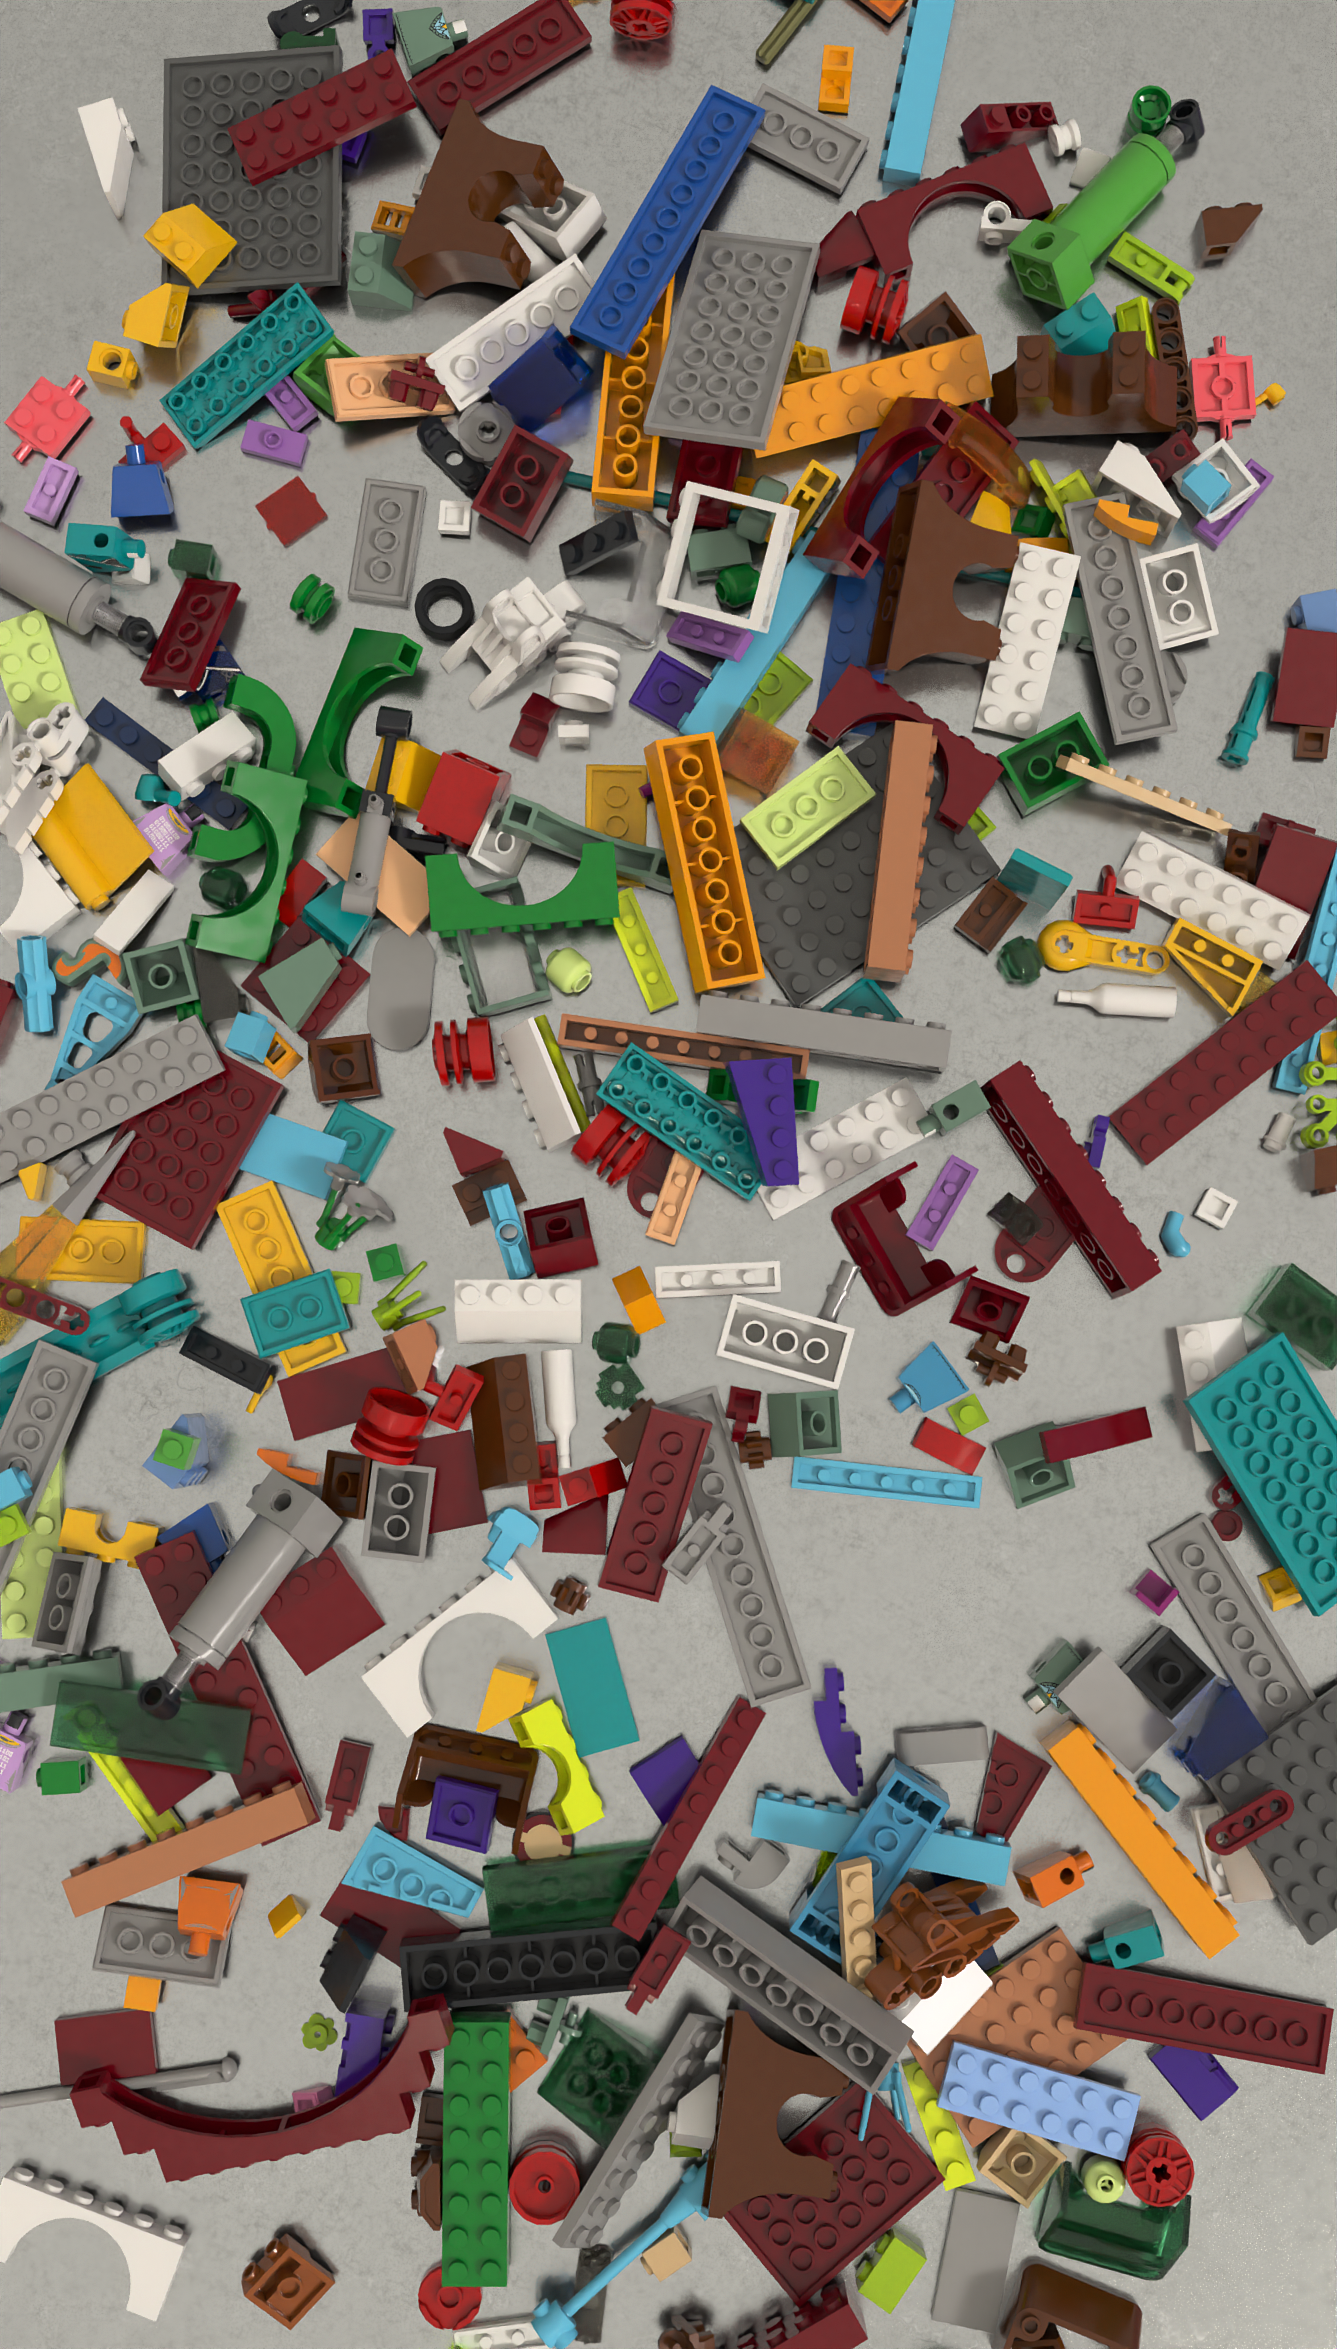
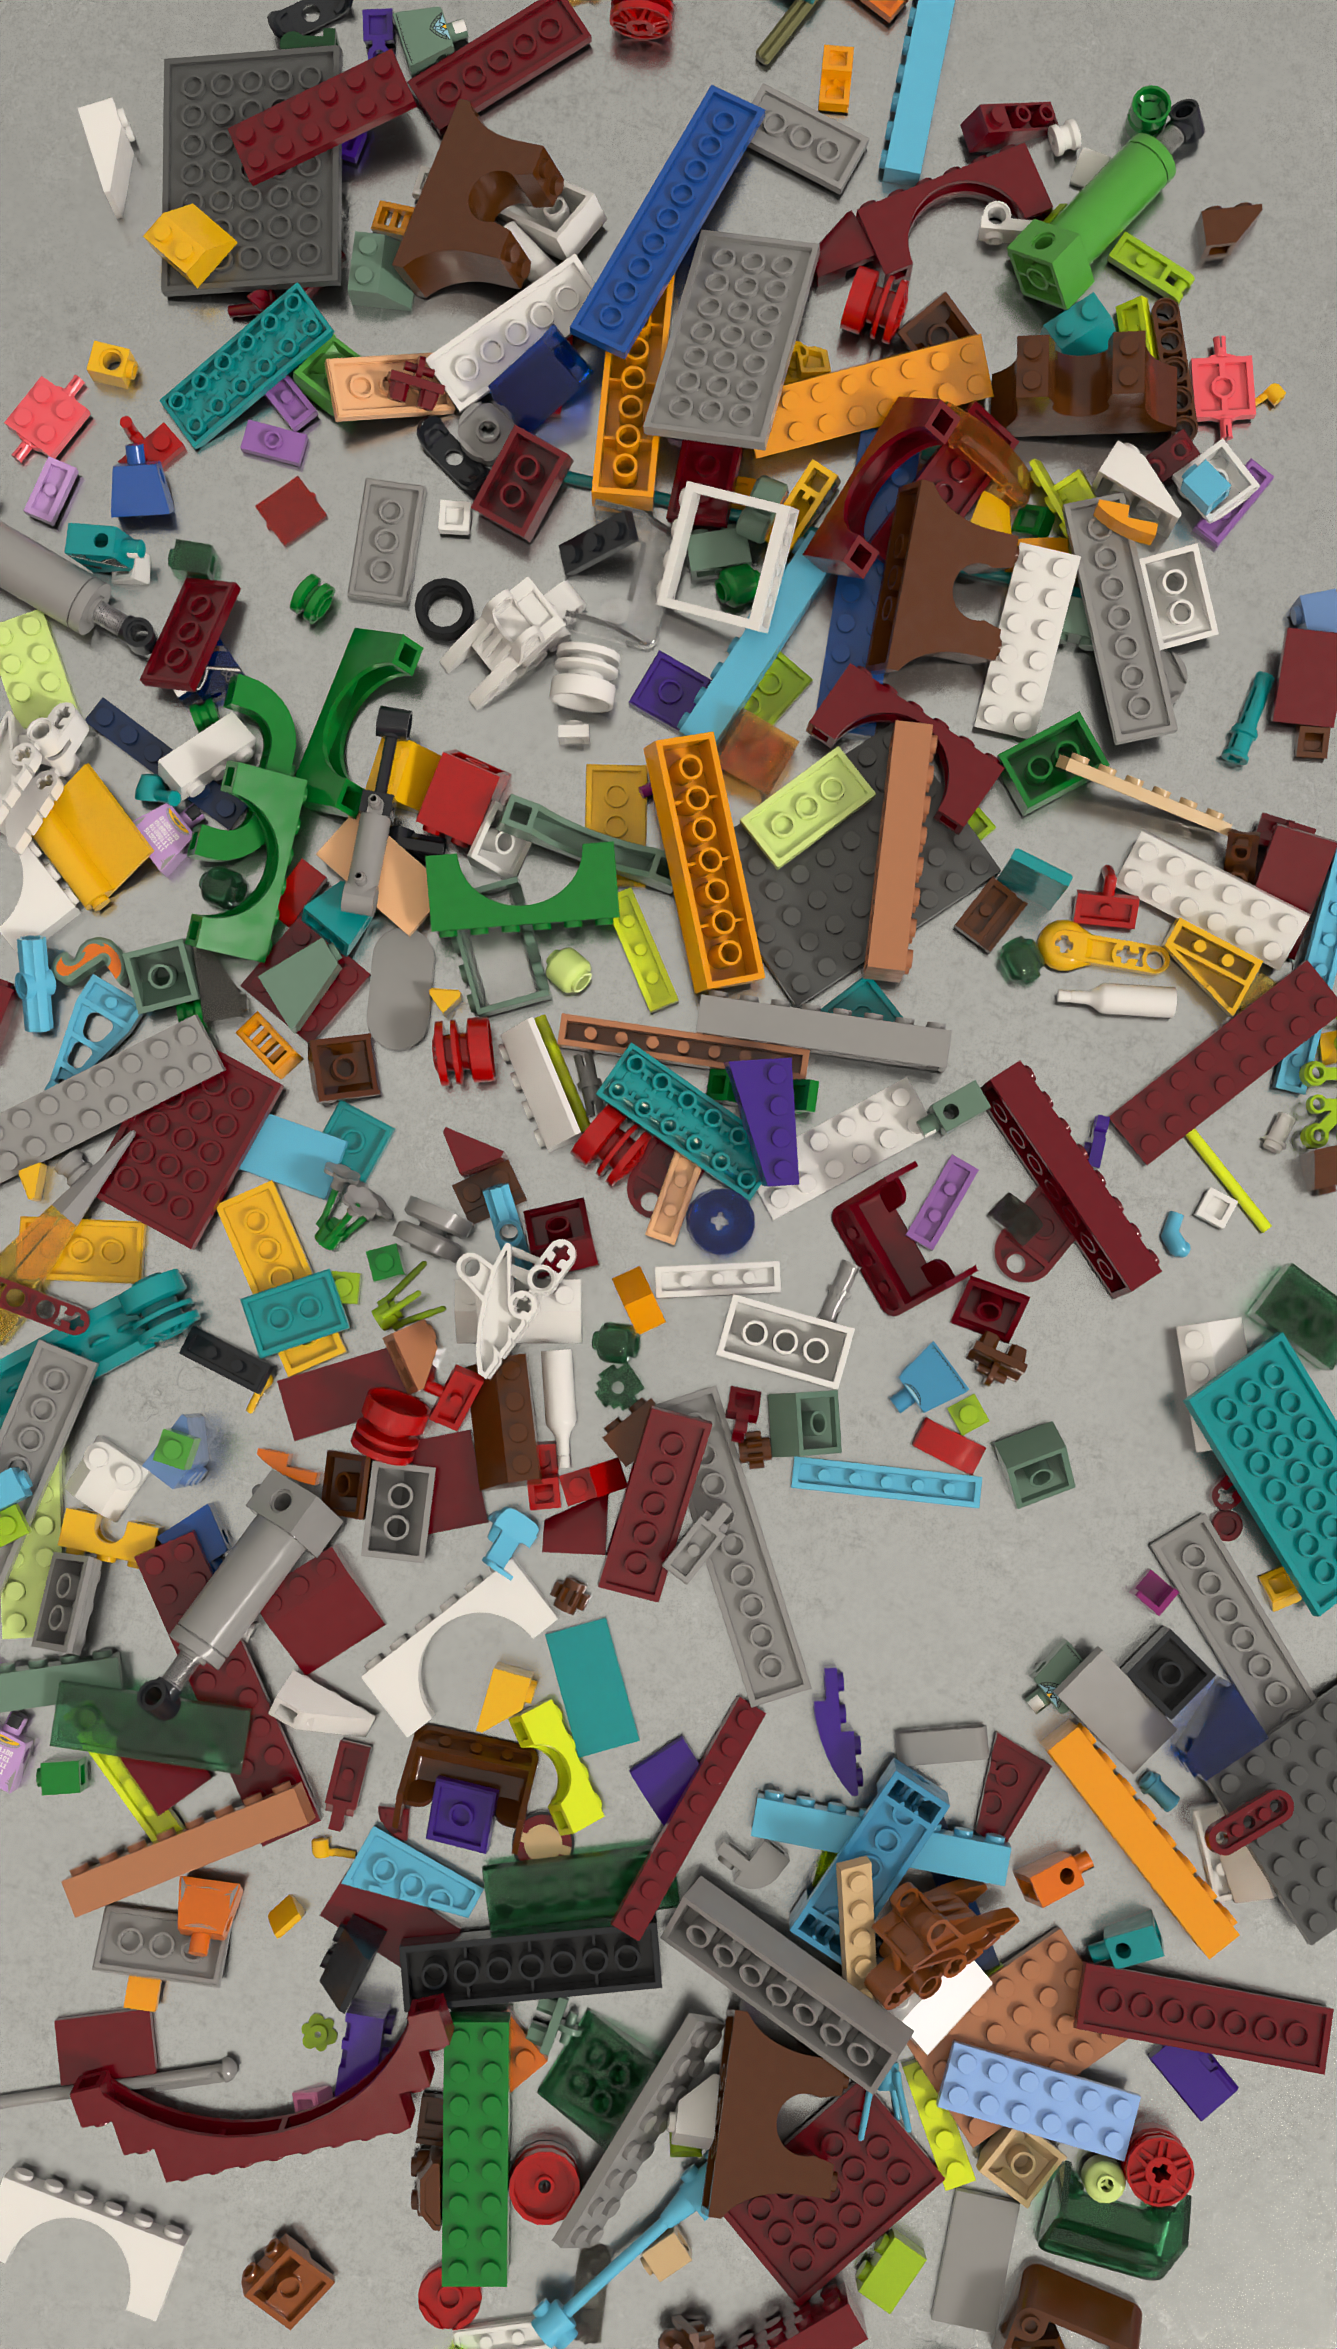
white tile [93,869,174,956] -> none
yellow slope [122,283,190,348] -> none
medium azure brick [225,1011,277,1063] -> none
dark red slope [509,692,561,760] -> none
dark red hinge [625,1923,691,2015] -> none
medium lavender plate [666,611,754,663] -> none
dark red slope [1039,1406,1153,1464] -> none
none -> white slope [64,1435,151,1522]
none -> white slope [268,1670,376,1737]
none -> yellow hand [312,1838,356,1859]
none -> light grey wheel [392,1195,473,1263]
none -> yellow slope [429,988,463,1018]
none -> white piece [456,1239,577,1379]
none -> clear blue wheel [686,1189,755,1255]
none -> neon yellow bar [1185,1128,1272,1233]

